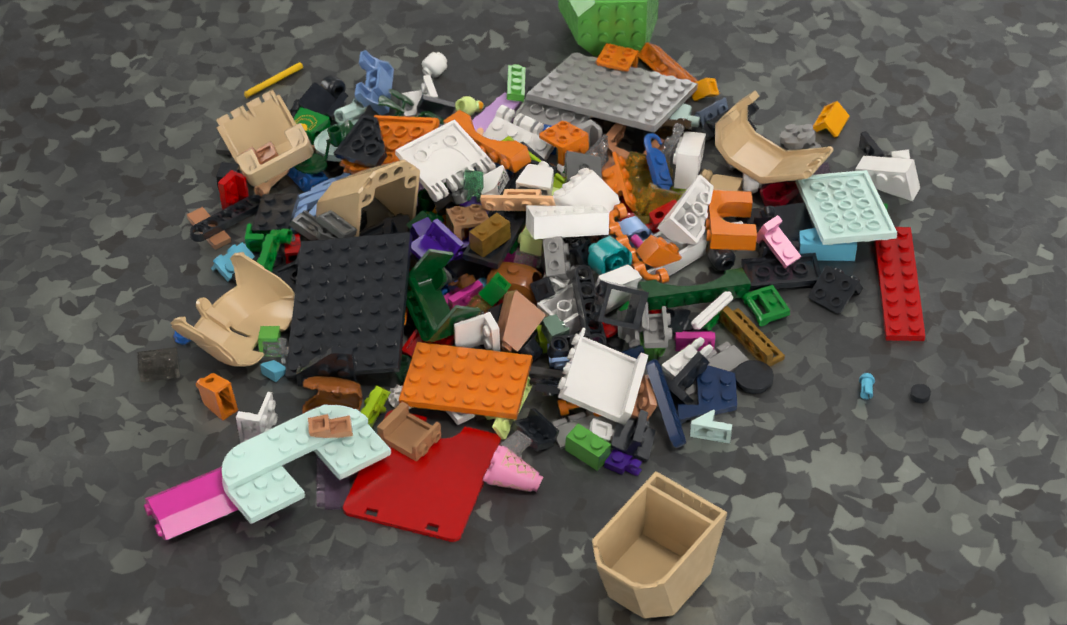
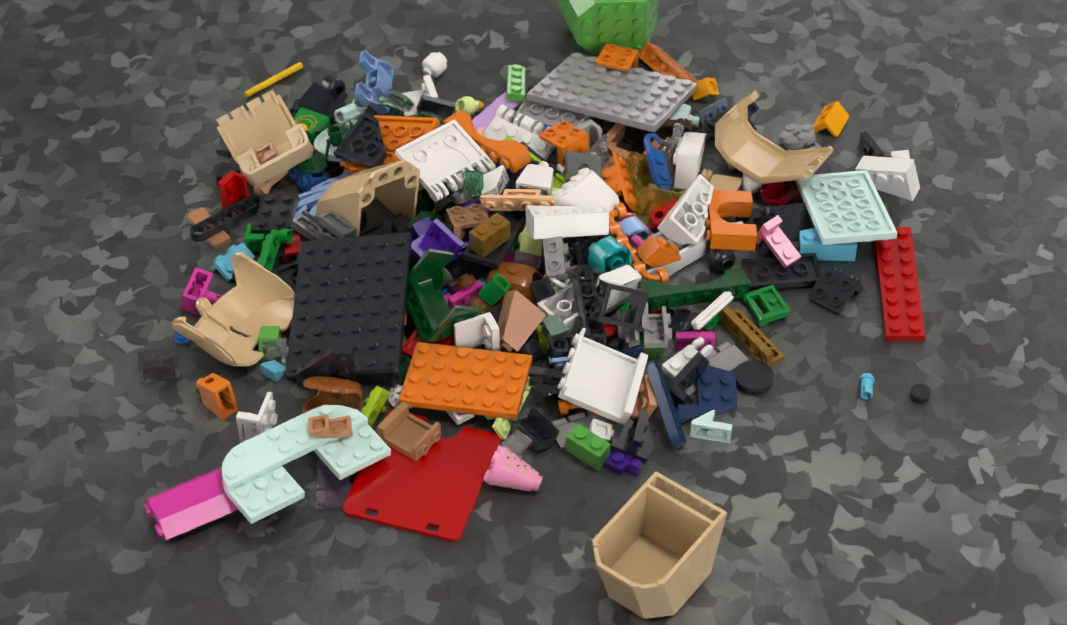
none -> dark pink brick [180,267,222,315]

